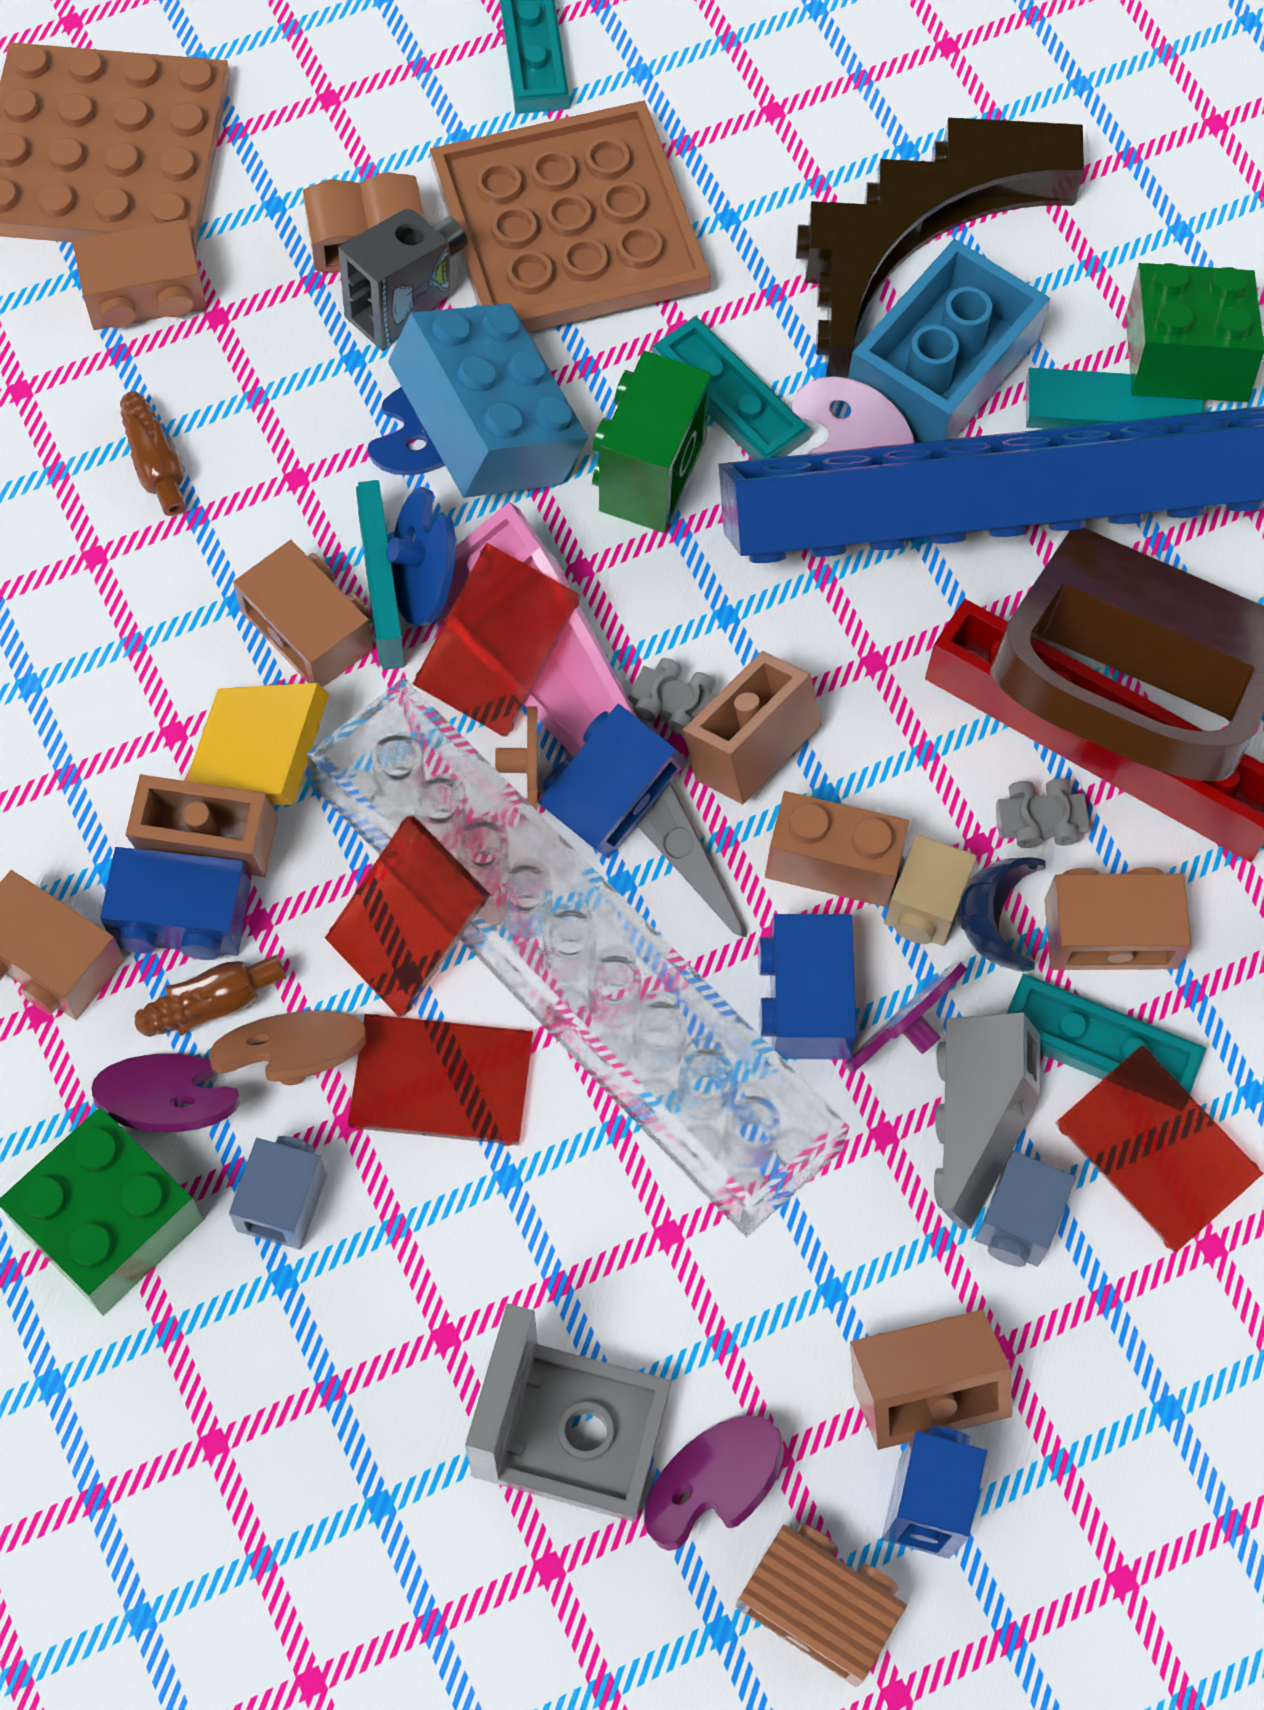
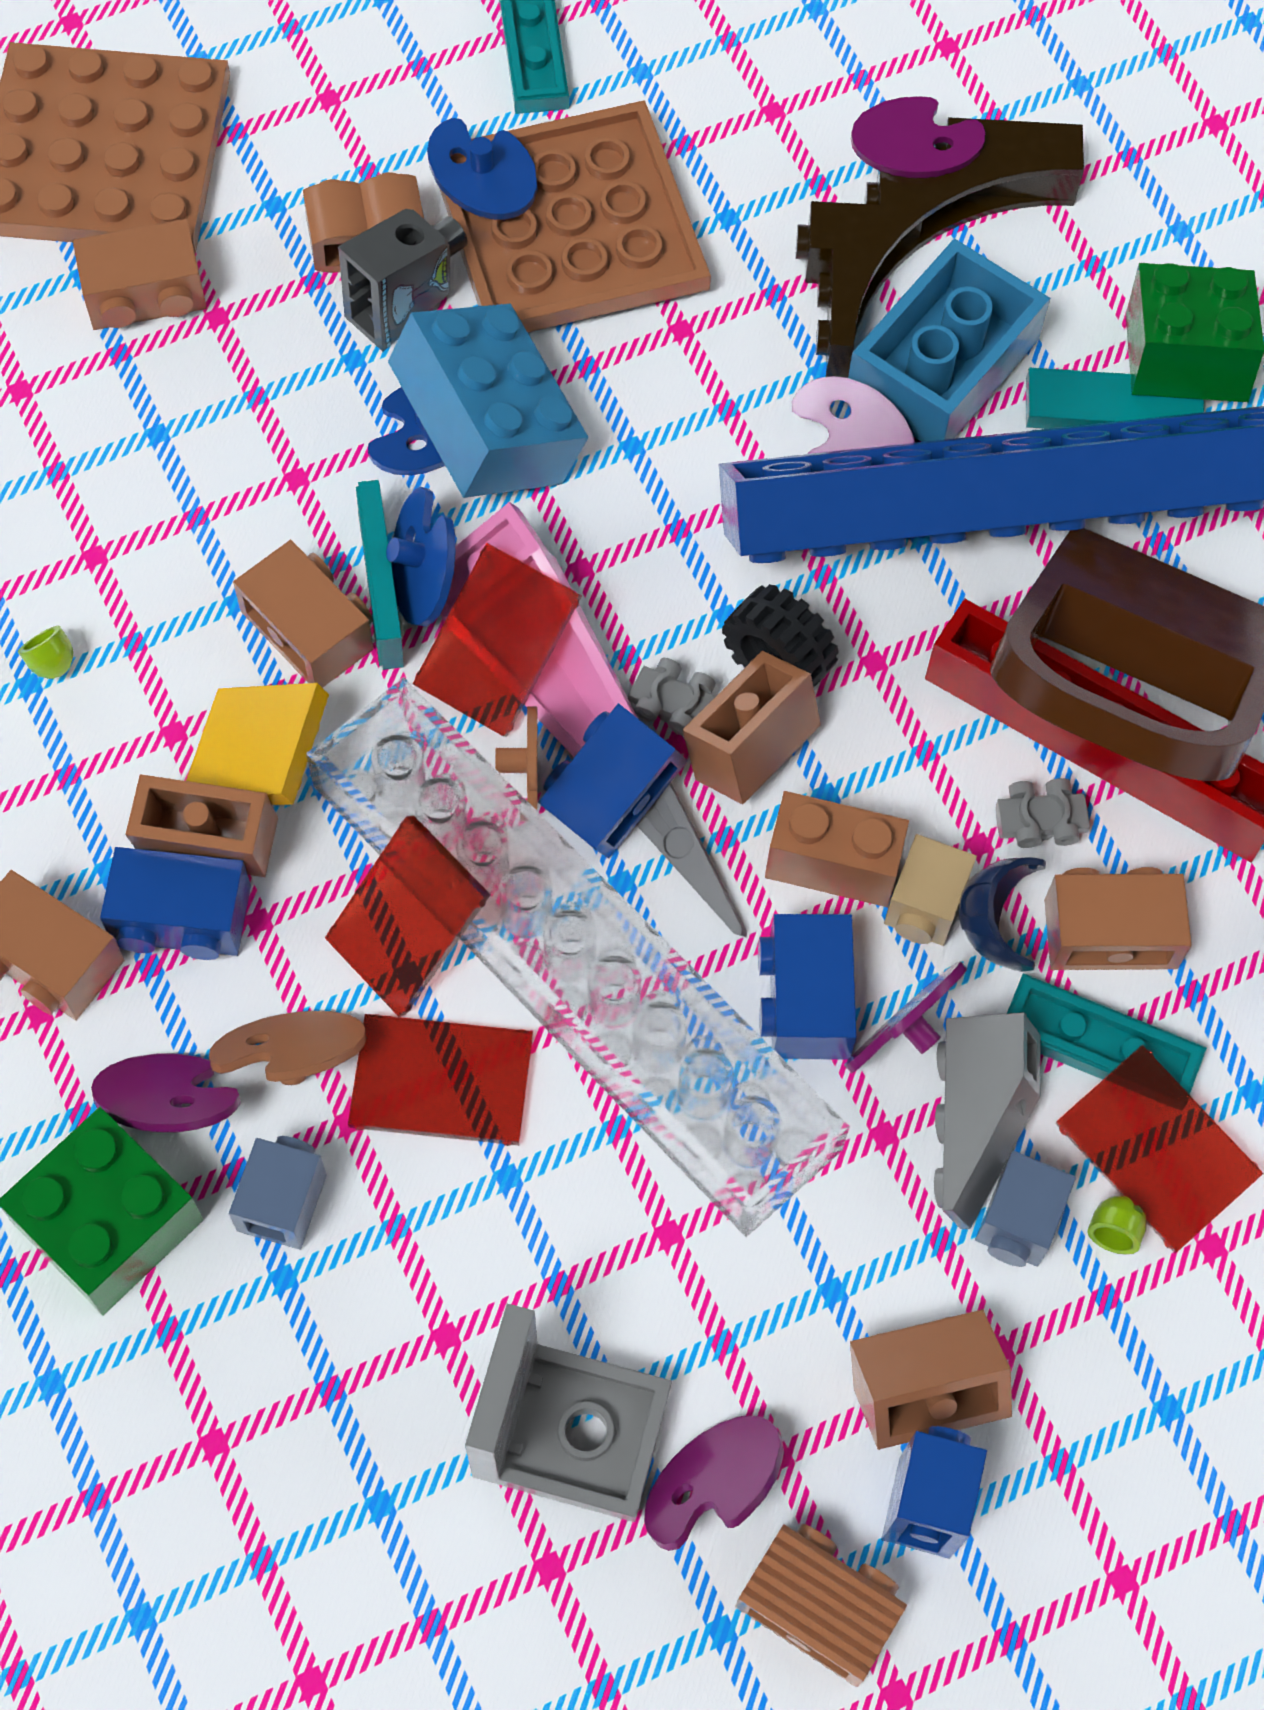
dark orange piece [119,391,186,516] -> none
dark orange piece [134,955,286,1037] -> none
green brick [592,350,712,534] -> none
teal tile [652,316,811,460] -> none
none -> lime hinge [18,625,74,679]
none -> blue piece [427,118,537,220]
none -> black tyre [722,584,839,687]
none -> magenta piece [850,96,985,178]
none -> lime hinge [1087,1196,1146,1255]

